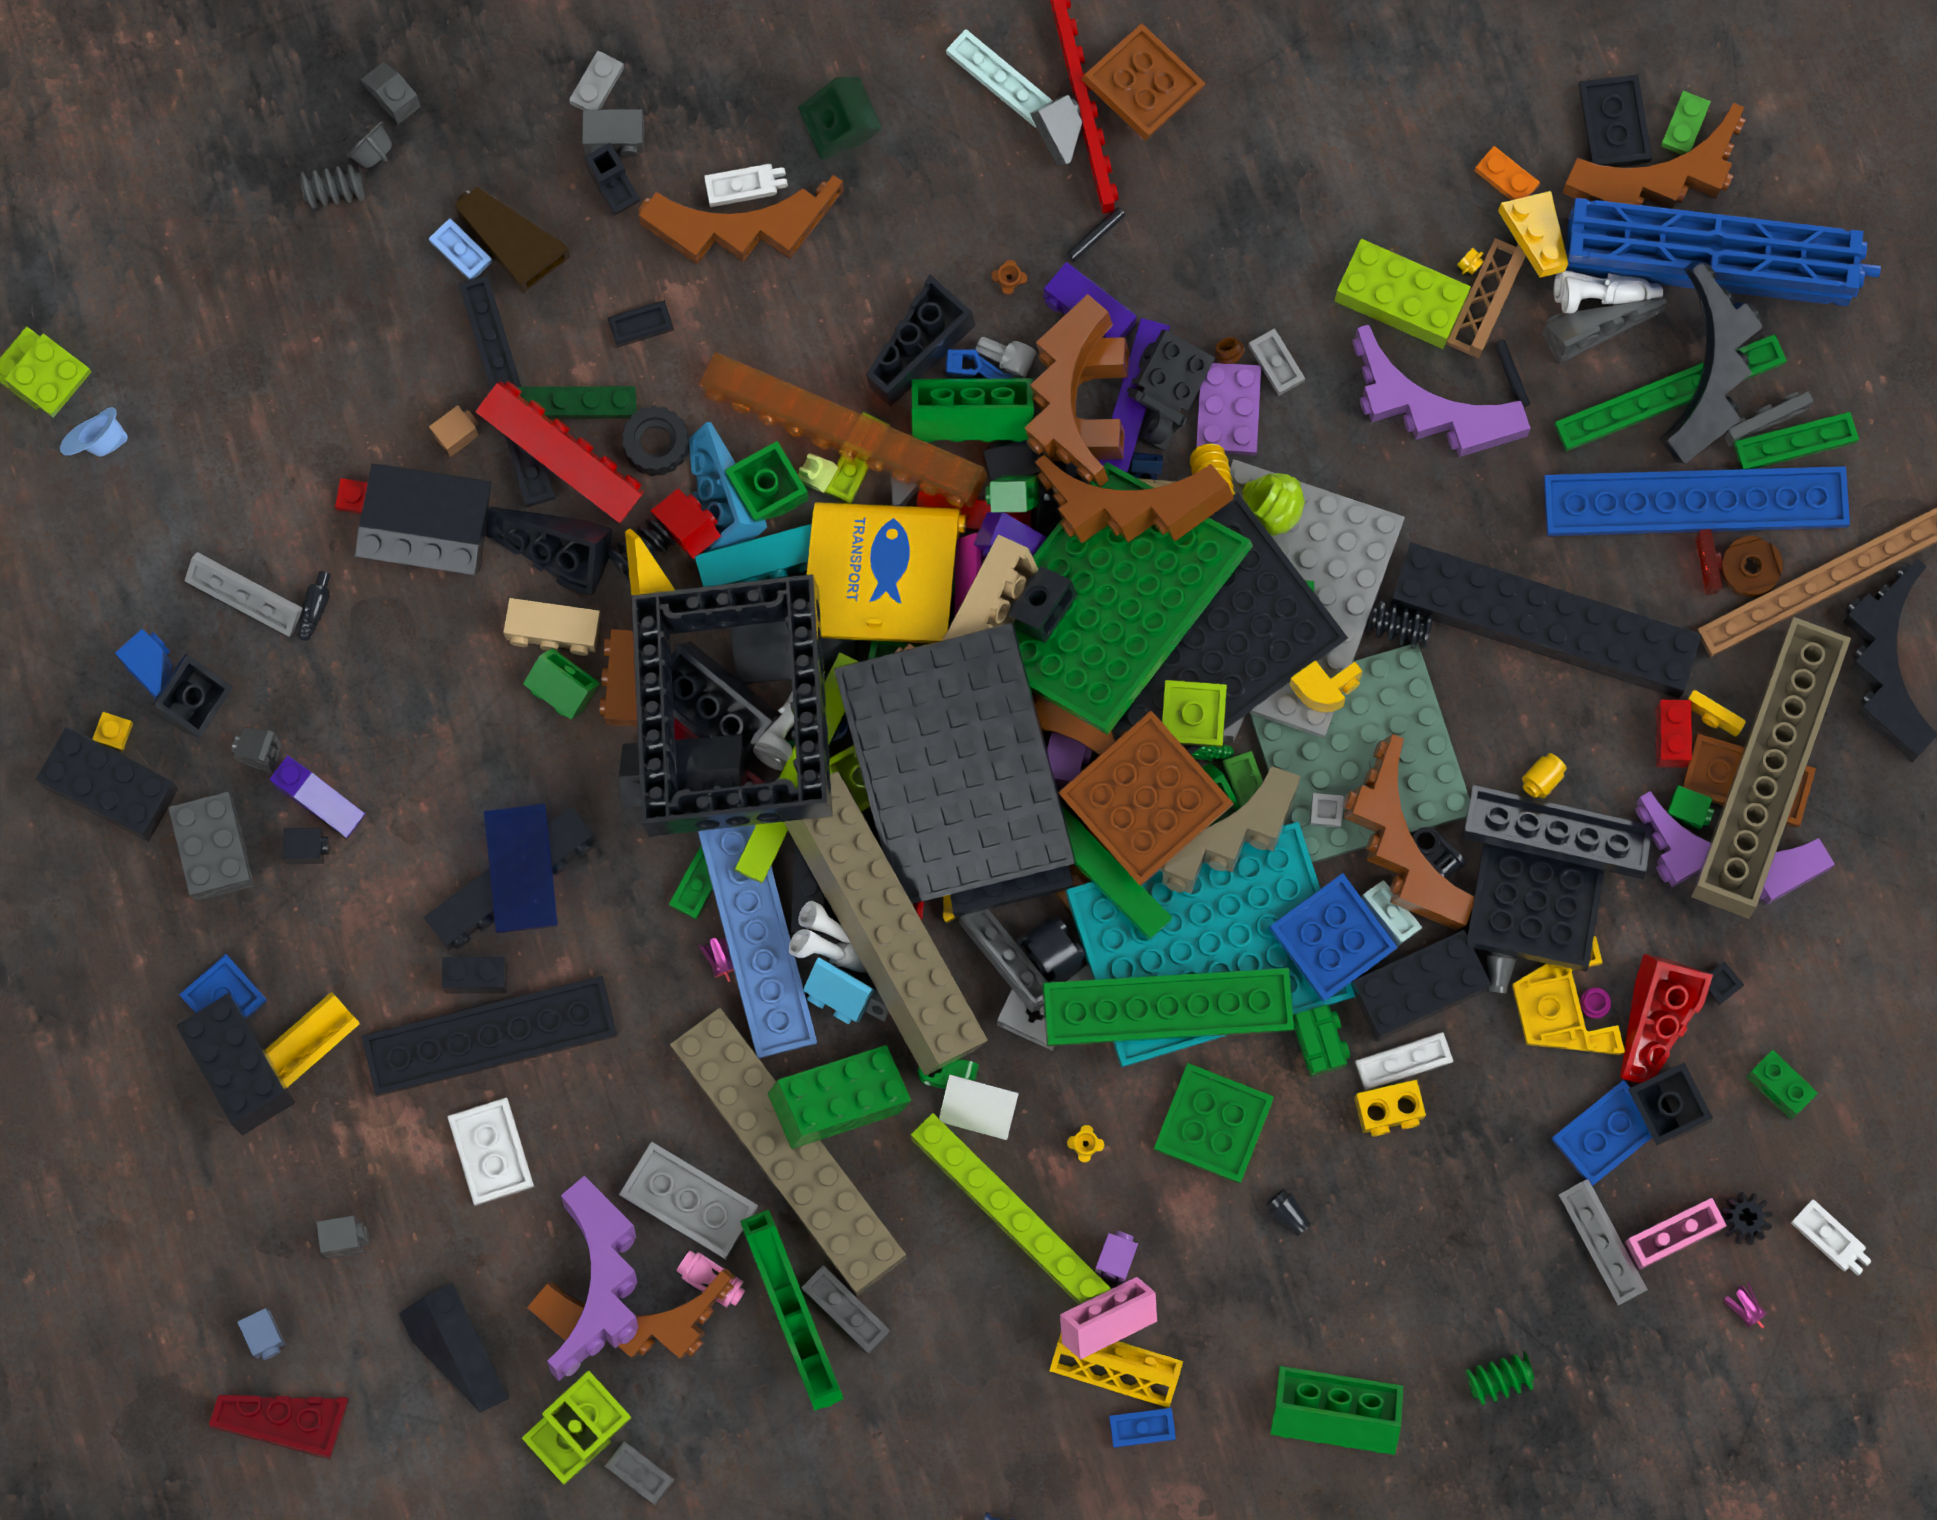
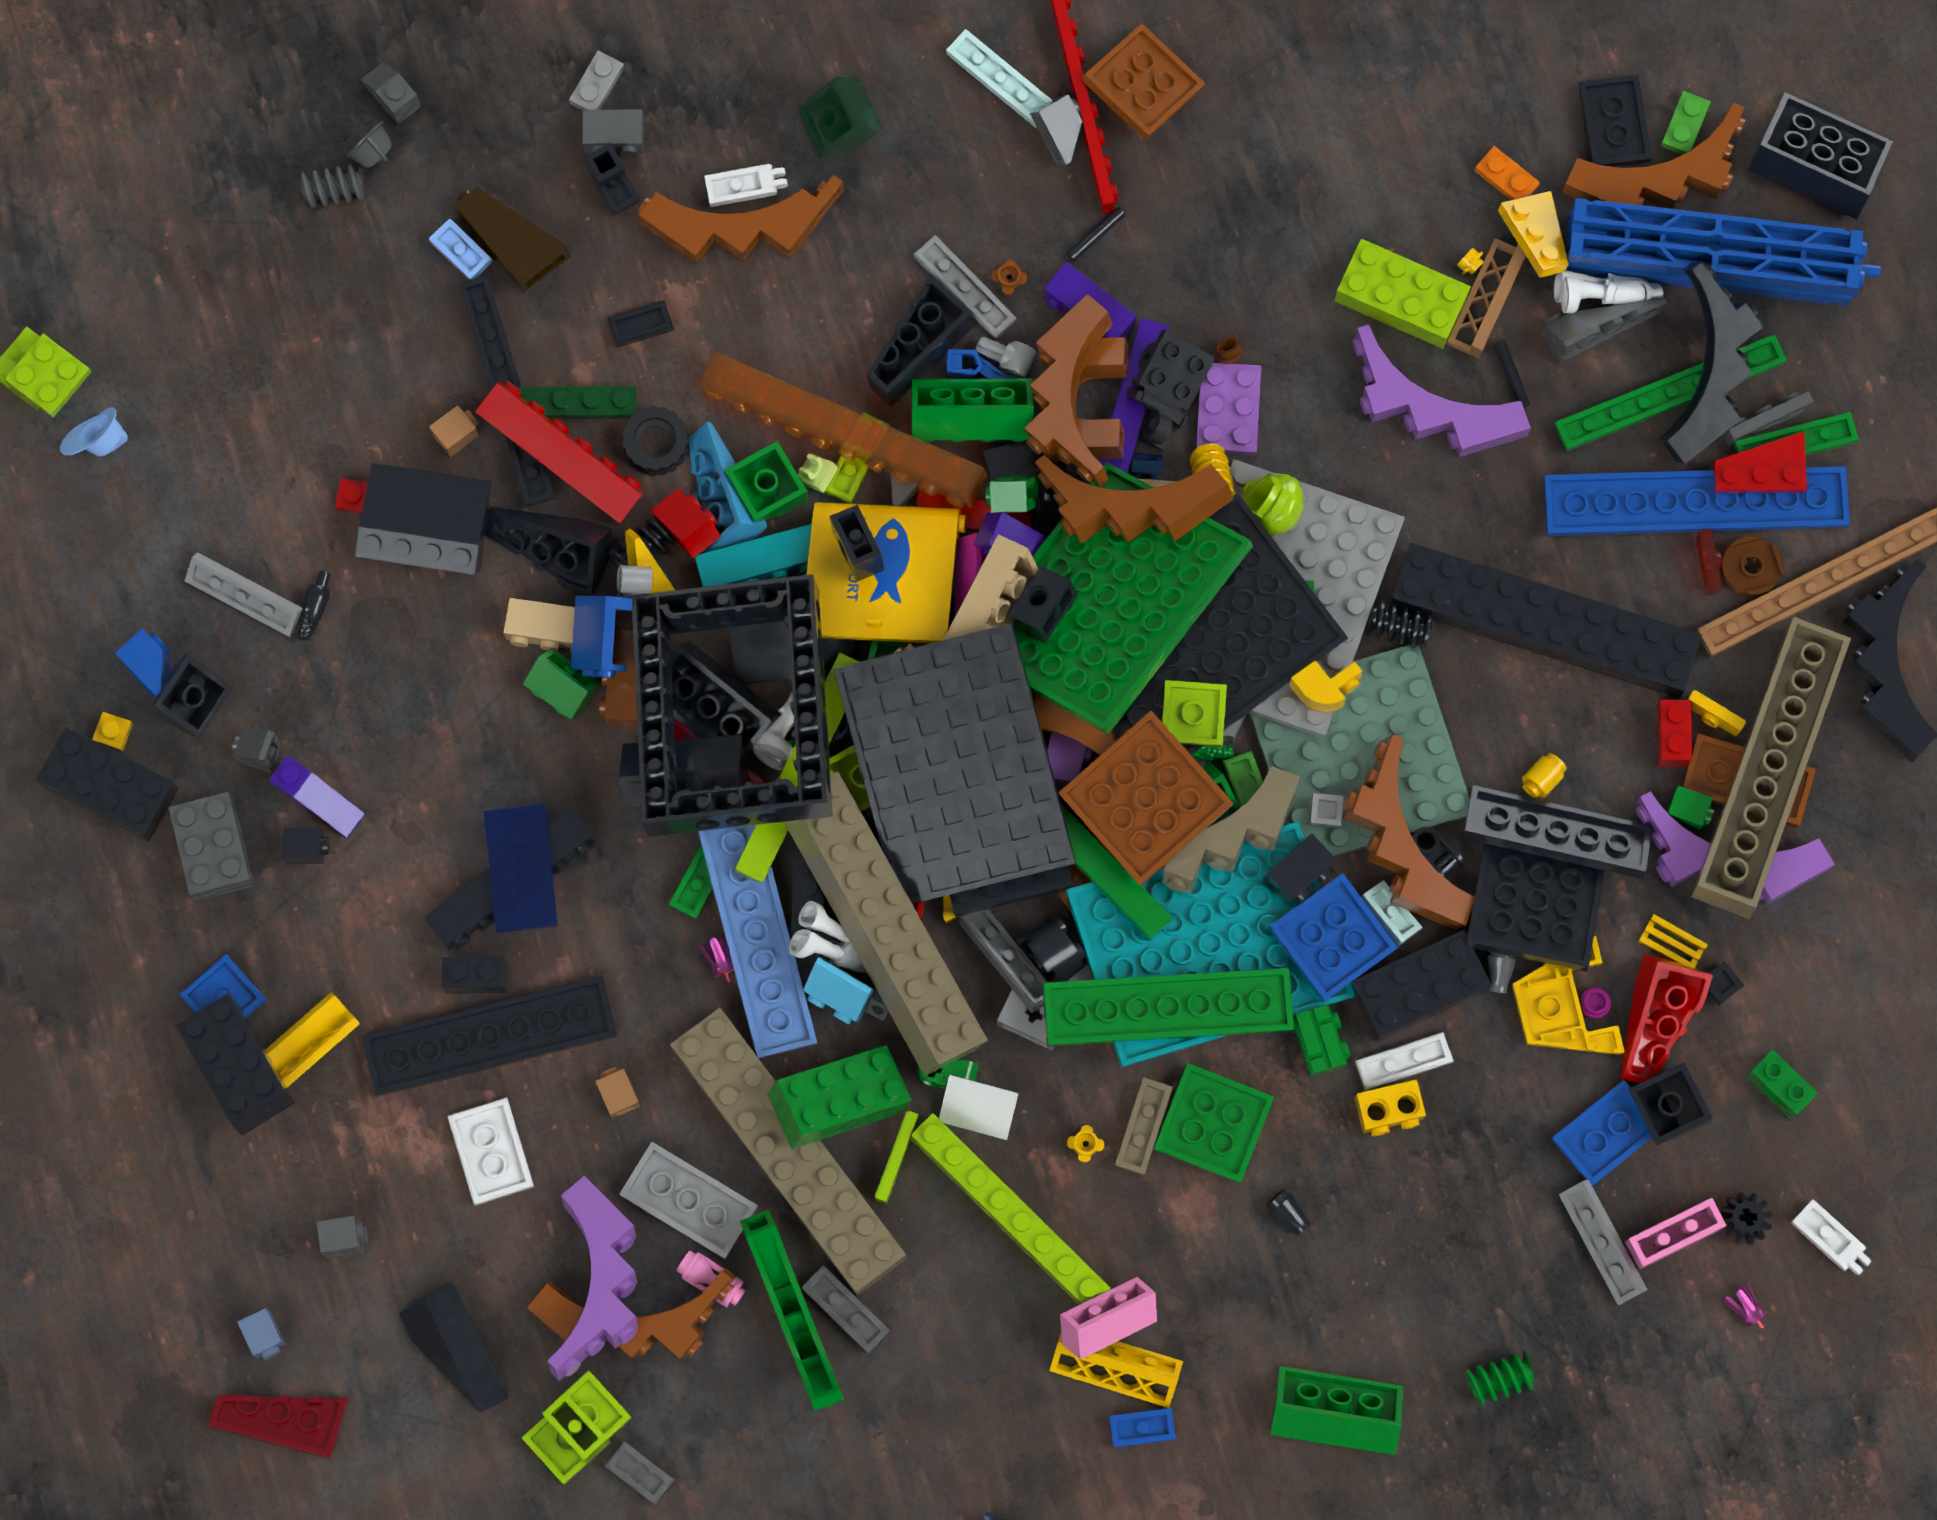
medium lavender brick [1095,1231,1138,1285] -> none
light grey plate [1248,328,1305,396] -> none
none -> blue panel [571,596,633,677]
none -> medium nougat brick [595,1067,640,1119]
none -> light grey axle [617,565,653,598]
none -> black brick [829,504,884,582]
none -> lime tile [875,1111,919,1205]
none -> light grey tile [913,235,1017,340]
none -> dark tan plate [1115,1077,1173,1176]
none -> black brick [1262,833,1337,905]
none -> yellow tile [1638,914,1708,968]
none -> red wing [1713,432,1807,493]
none -> black slope [1748,92,1893,219]

